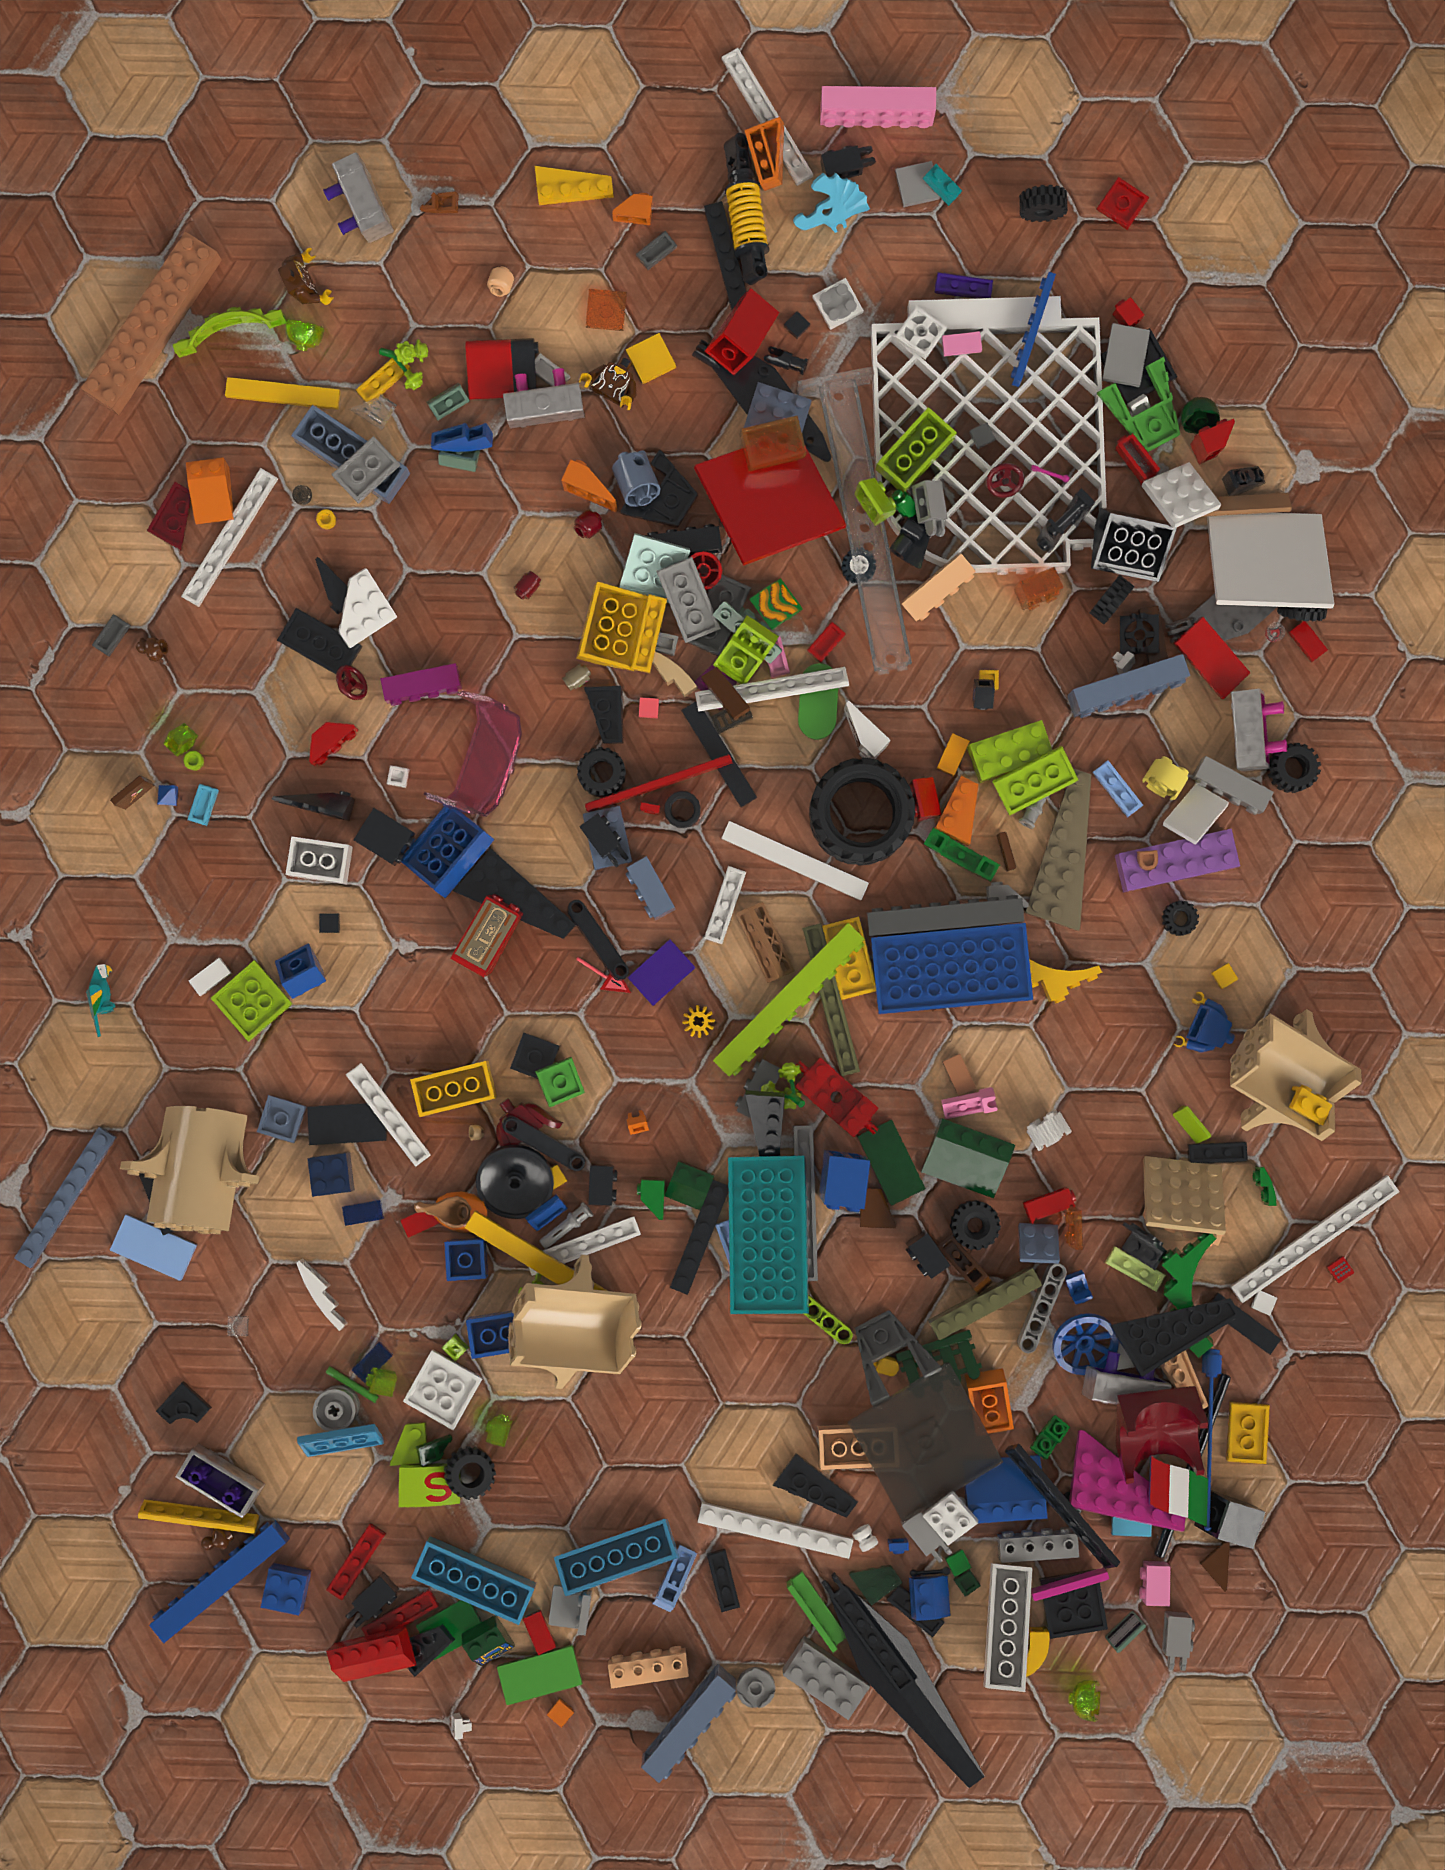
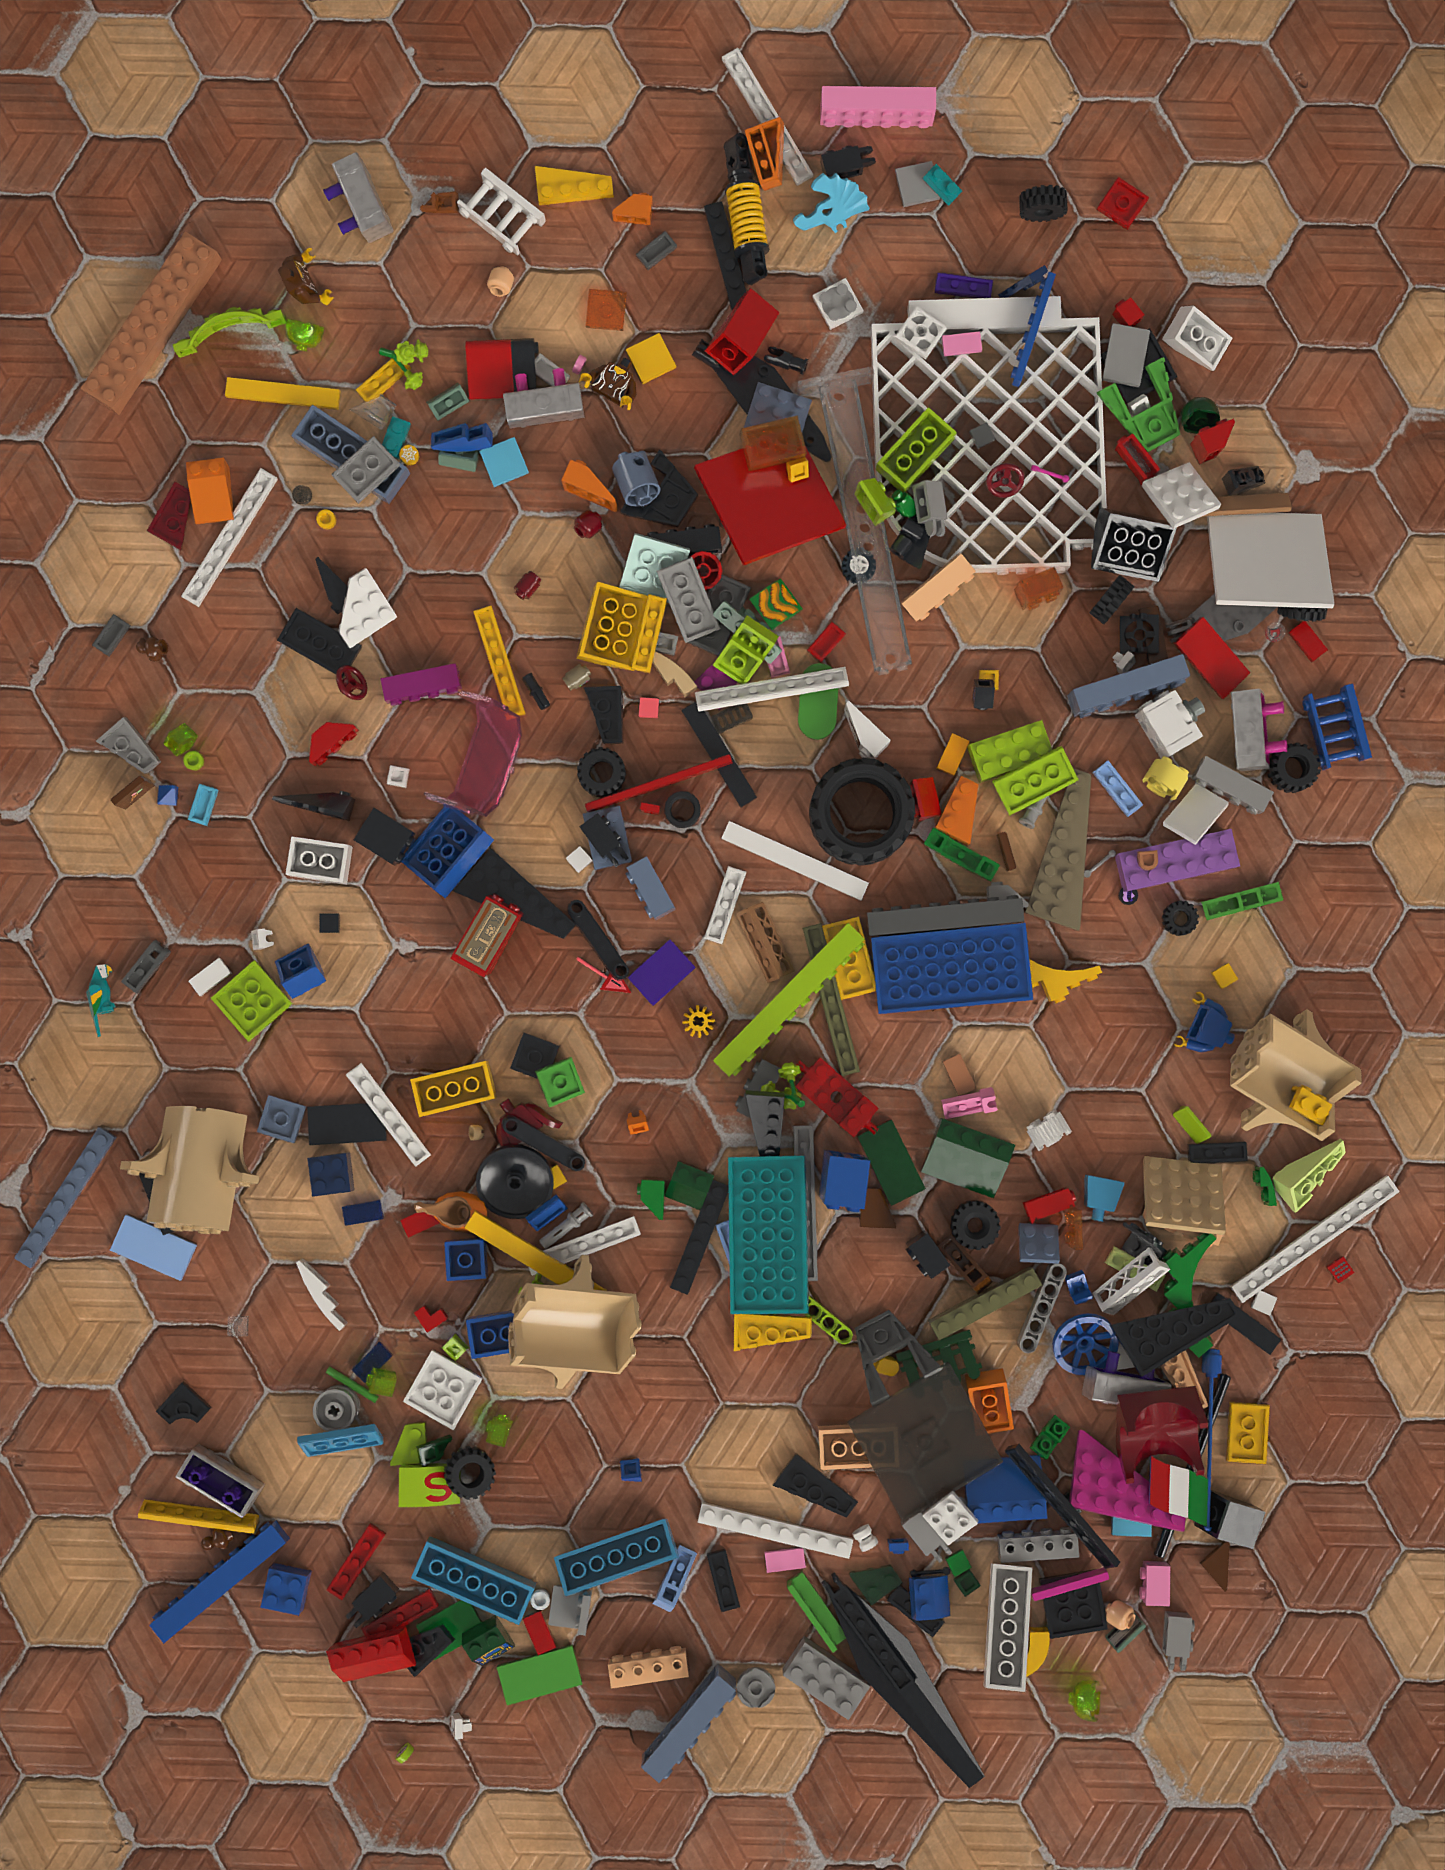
orange tile [547,1698,575,1728] -> none
black brick [588,1165,618,1206] -> none
reddish brown tile [701,667,750,721] -> none
black tile [784,311,811,339] -> none
black fence [1036,488,1095,553] -> none
none -> light grey wing [96,717,161,774]
none -> dark grey plate [121,939,171,994]
none -> white tile [251,929,274,950]
none -> teal plate [382,416,411,459]
none -> lime tile [395,1743,414,1764]
none -> yellow tile [399,445,419,465]
none -> red piece [414,1305,449,1333]
none -> white fence [457,168,546,256]
none -> yellow tile [473,605,526,720]
none -> medium azure tile [480,437,529,487]
none -> black axle [522,673,550,710]
none -> white tile [530,1589,550,1610]
none -> white tile [566,846,593,873]
none -> bright pink tile [572,354,587,375]
none -> blue slope [620,1459,642,1482]
none -> yellow wing [734,1314,812,1351]
none -> bright pink tile [765,1547,806,1573]
none -> yellow tile [786,457,809,482]
none -> dark blue wing [998,265,1049,298]
none -> light grey hinge [1084,850,1116,878]
none -> dark azure torso [1084,1174,1124,1222]
none -> white fence [1092,1247,1170,1315]
none -> light nougat head [1105,1600,1135,1630]
none -> black tile [1118,888,1138,905]
none -> white piece [1135,690,1205,758]
none -> white slope [1162,306,1233,371]
none -> bright green slope [1202,882,1284,920]
none -> yellowish green wedge [1273,1139,1346,1213]
none -> blue fence [1302,683,1372,771]

